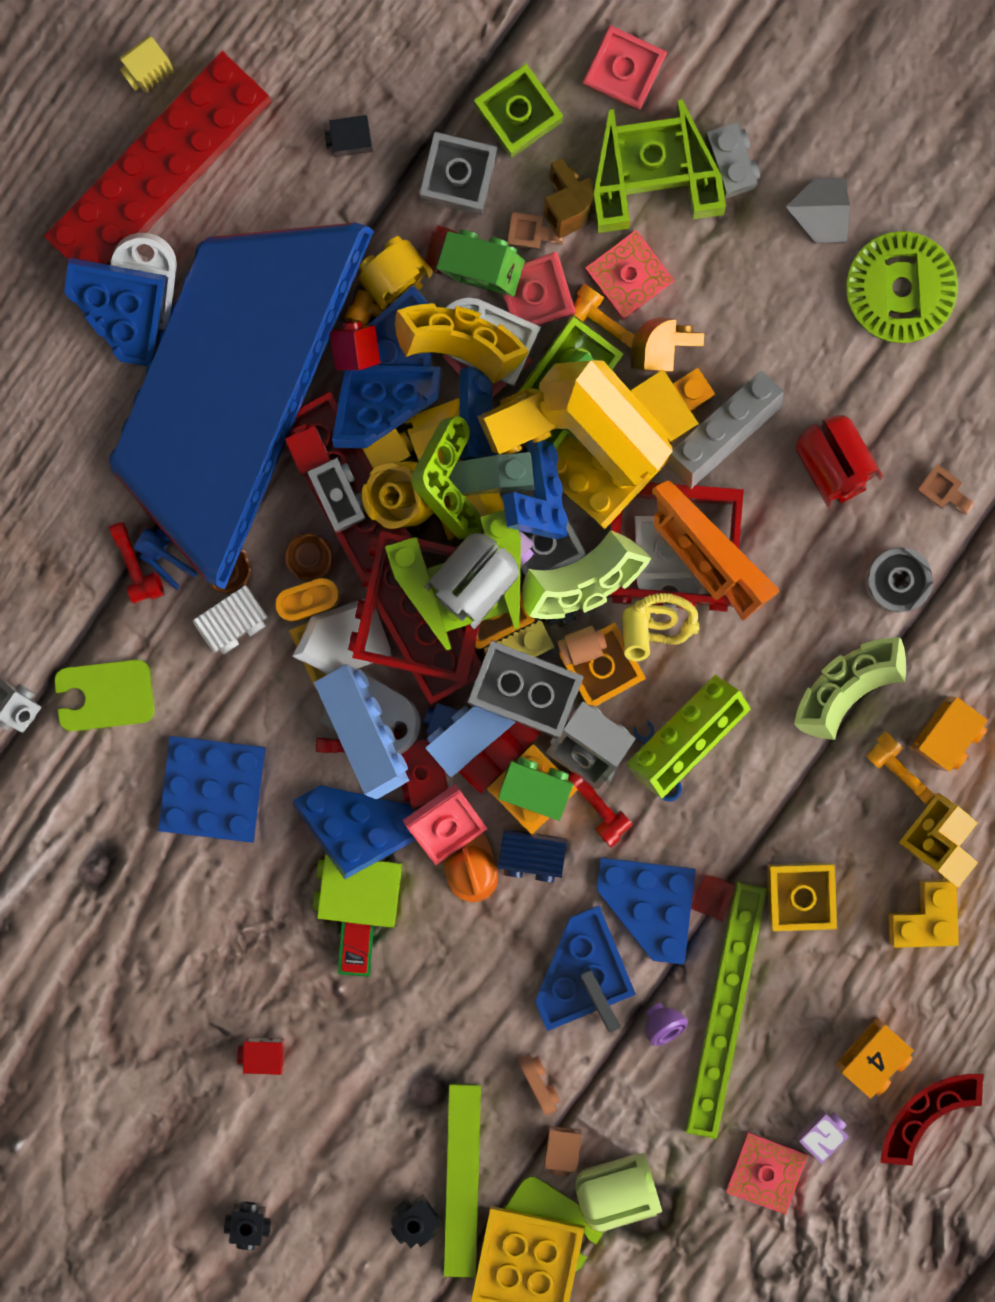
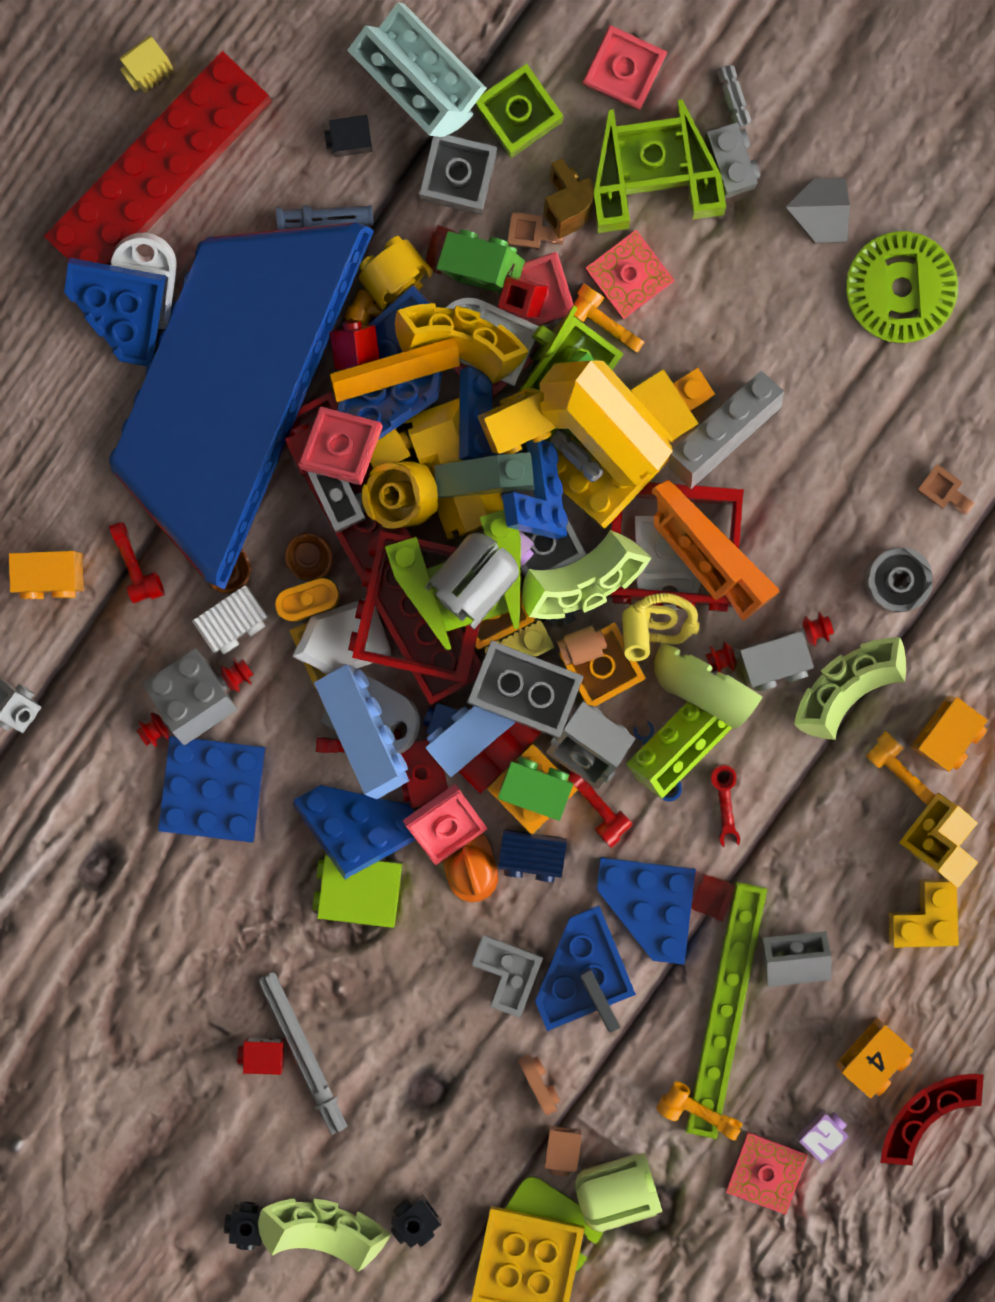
lime piece [55,660,155,731] -> none
blue plant [134,528,197,590] -> none
red slope [338,922,374,977] -> none
lime beam [412,416,482,539] -> none
lime tile [444,1083,481,1278] -> none
brick [630,317,704,371] -> none
medium lavender brick [646,1003,688,1046] -> none
yellow brick [767,862,837,931] -> none
red cylinder [796,415,884,508] -> none
none -> light orange brick [9,551,84,600]
none -> light grey brick [136,648,254,747]
none -> light grey axle [258,972,348,1135]
none -> yellowish green brick [258,1198,391,1272]
none -> sand blue pin [276,205,373,230]
none -> coral plate [298,407,383,485]
none -> light orange tile [330,337,460,402]
none -> light aqua brick [347,2,486,137]
none -> light grey plate [472,934,543,1018]
none -> red brick [497,276,548,317]
none -> lime piece [531,305,578,361]
none -> light grey axle [550,429,604,482]
none -> yellowish green brick [654,643,763,729]
none -> light orange brick [656,1081,743,1140]
none -> light grey brick [705,612,834,692]
none -> red brick [710,764,741,847]
none -> light grey axle [717,65,751,128]
none -> light grey brick [763,931,831,987]

